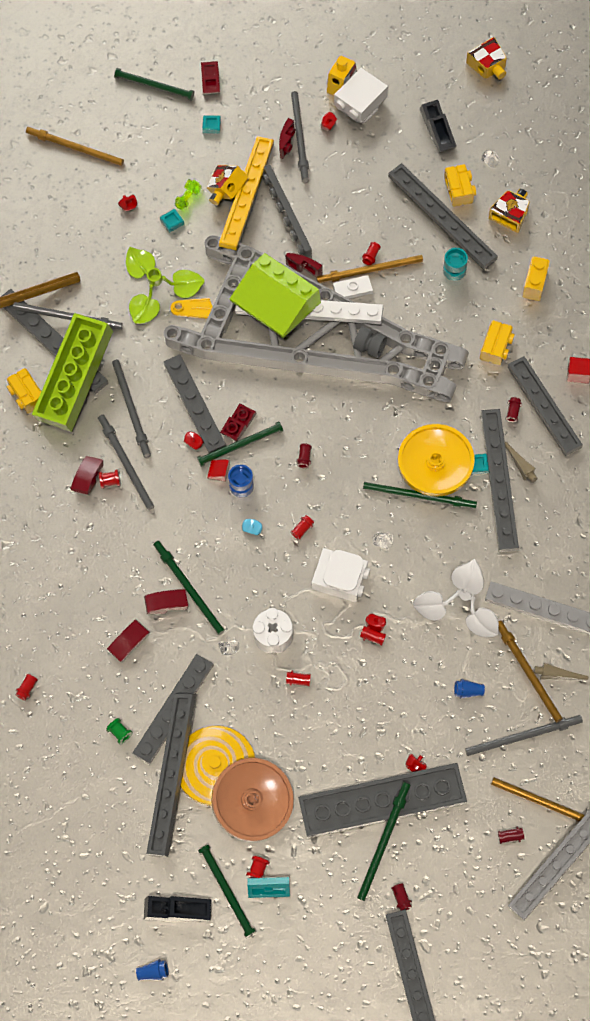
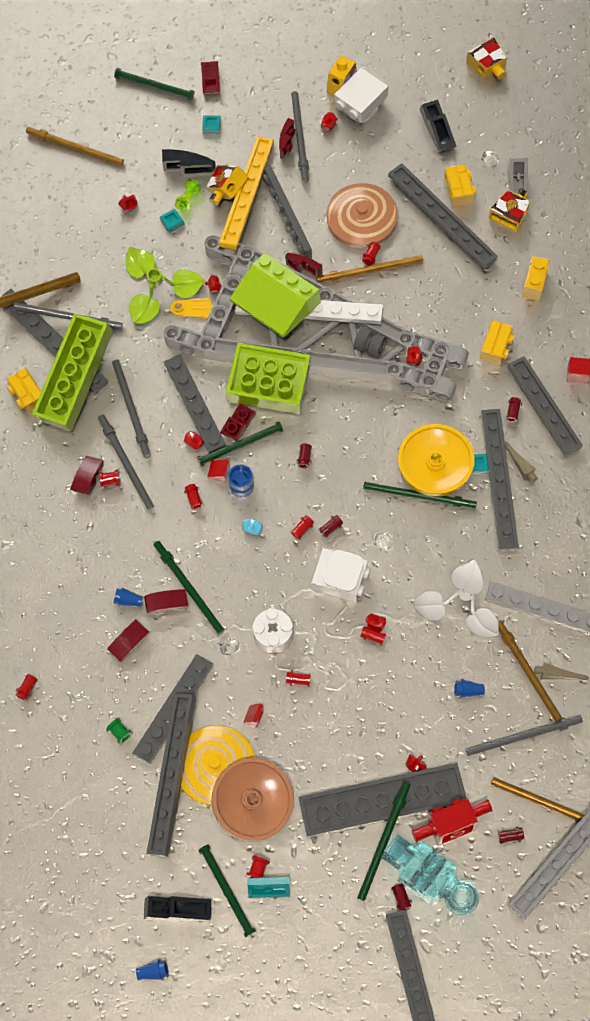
white plate [333,275,373,299] -> none
teal wheel [443,248,468,281] -> none
none -> blue cone [113,587,143,607]
none -> black slope [162,149,216,176]
none -> red pin [184,484,203,510]
none -> red piece [205,275,222,292]
none -> lime slope [226,343,311,415]
none -> red slope [243,703,264,728]
none -> dark red pin [318,515,343,538]
none -> nougat dish [326,183,398,248]
none -> clear light blue brick [382,835,479,915]
none -> red piece [406,346,422,366]
none -> red brick [411,799,493,846]
none -> light grey slope [508,158,528,194]

